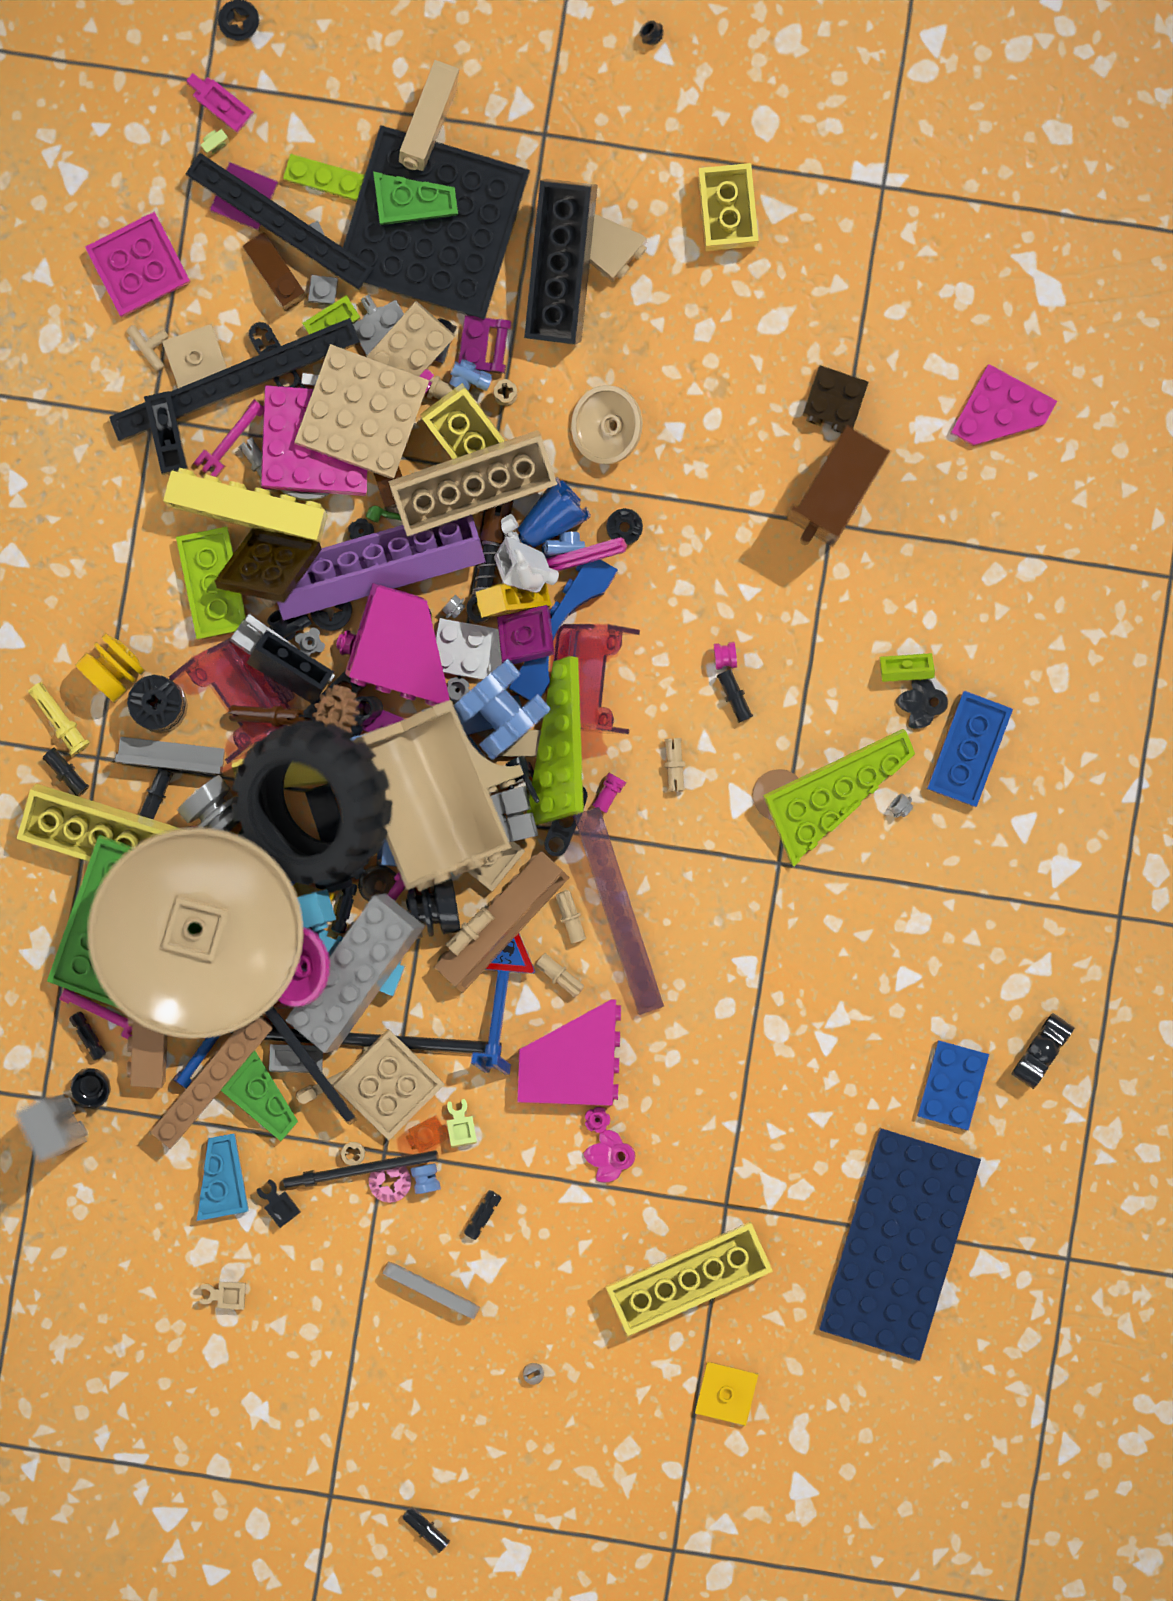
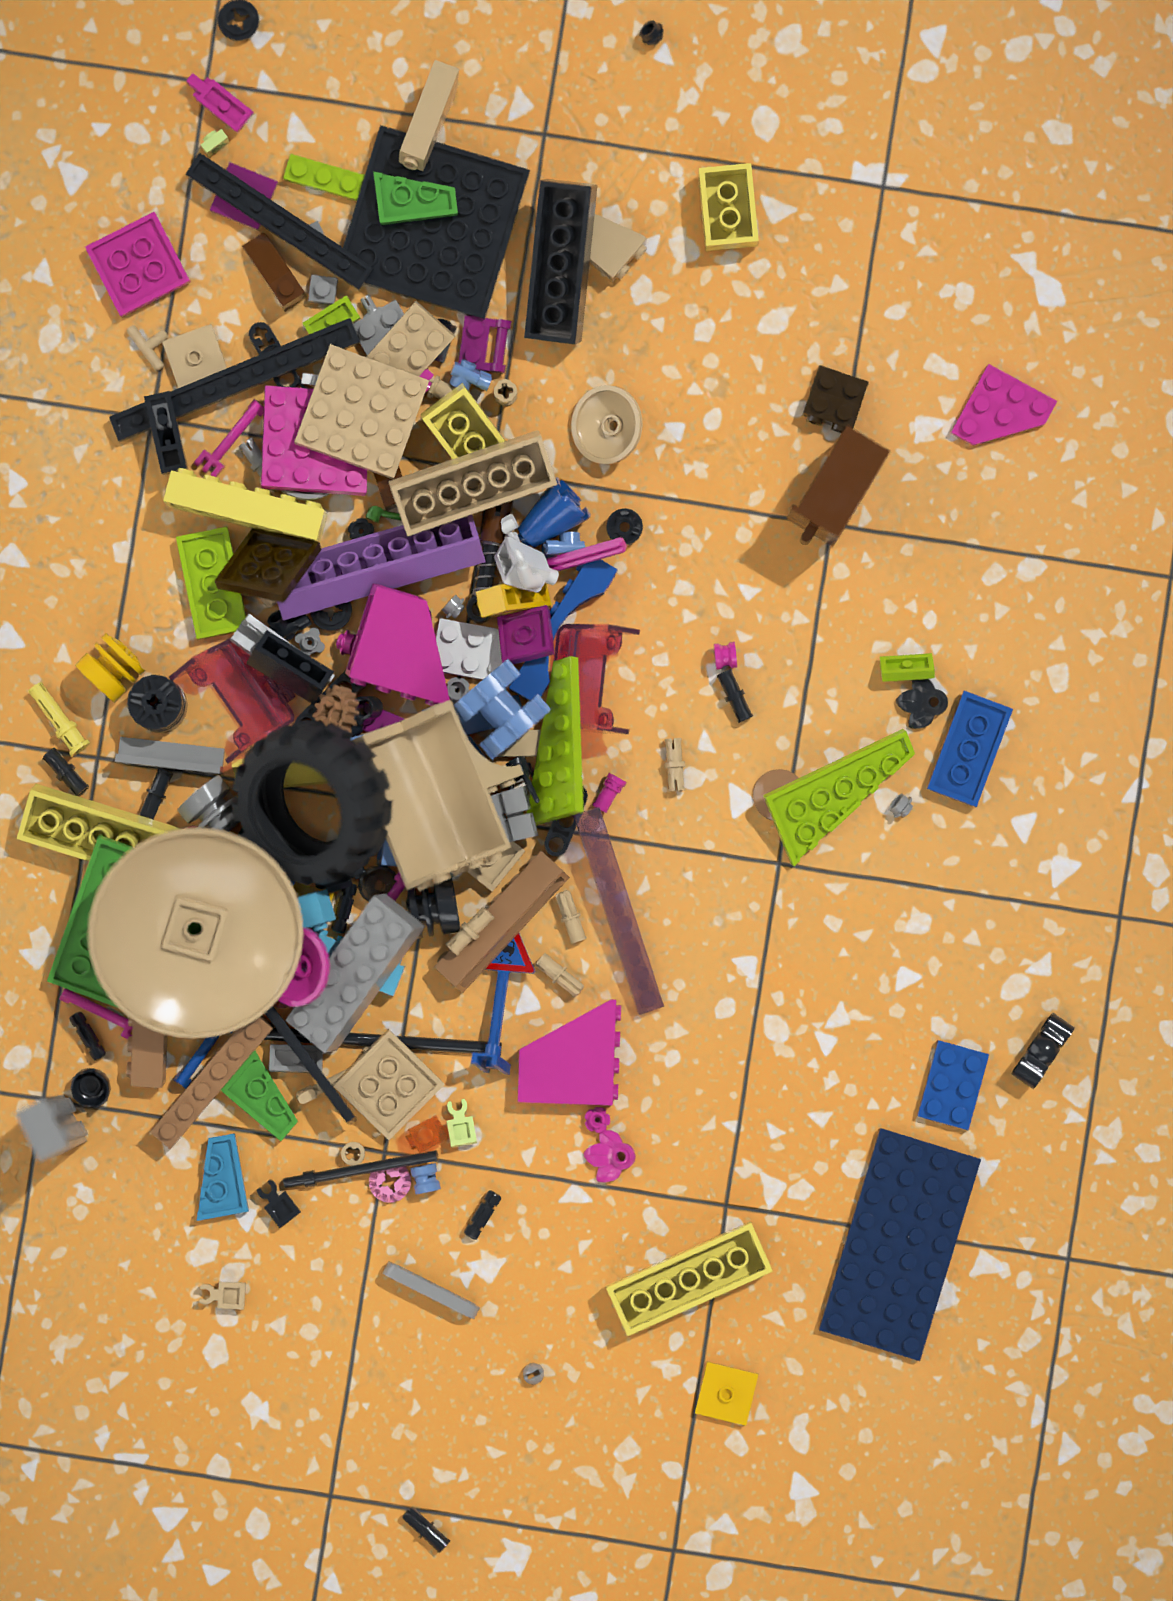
reddish brown pin [228,705,304,727] -> none
black slope [305,783,341,842] -> none

